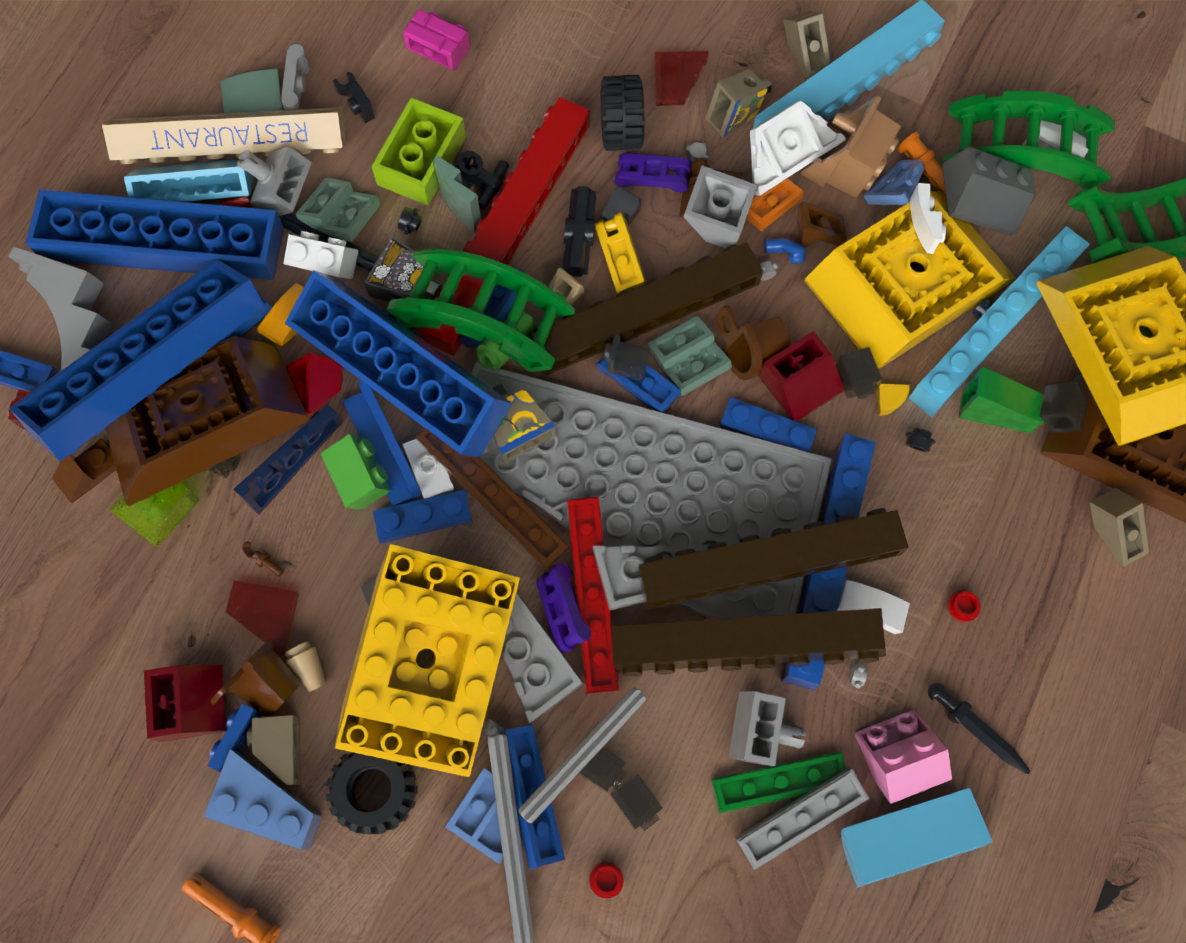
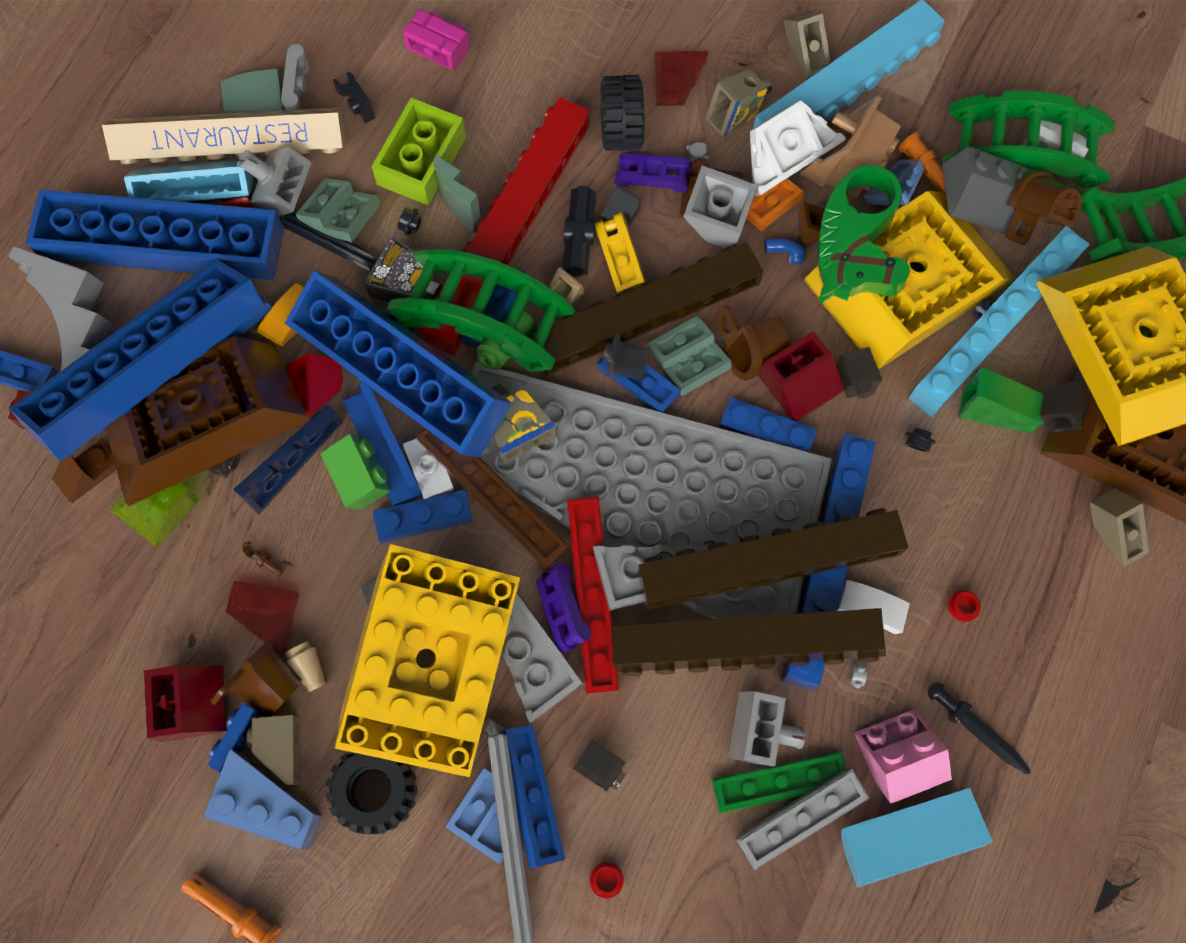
white brick [283,231,358,279] -> none
black piece [455,151,509,210] -> none
light grey axle [518,687,646,823] -> none
clear smoke brick [610,774,663,831] -> none
light grey piece [760,261,779,281] -> none
yellow tile [877,384,910,416] -> none
white slope [910,183,946,254] -> none
none -> green animal [817,165,910,303]
none -> reddish brown container [1006,170,1082,245]

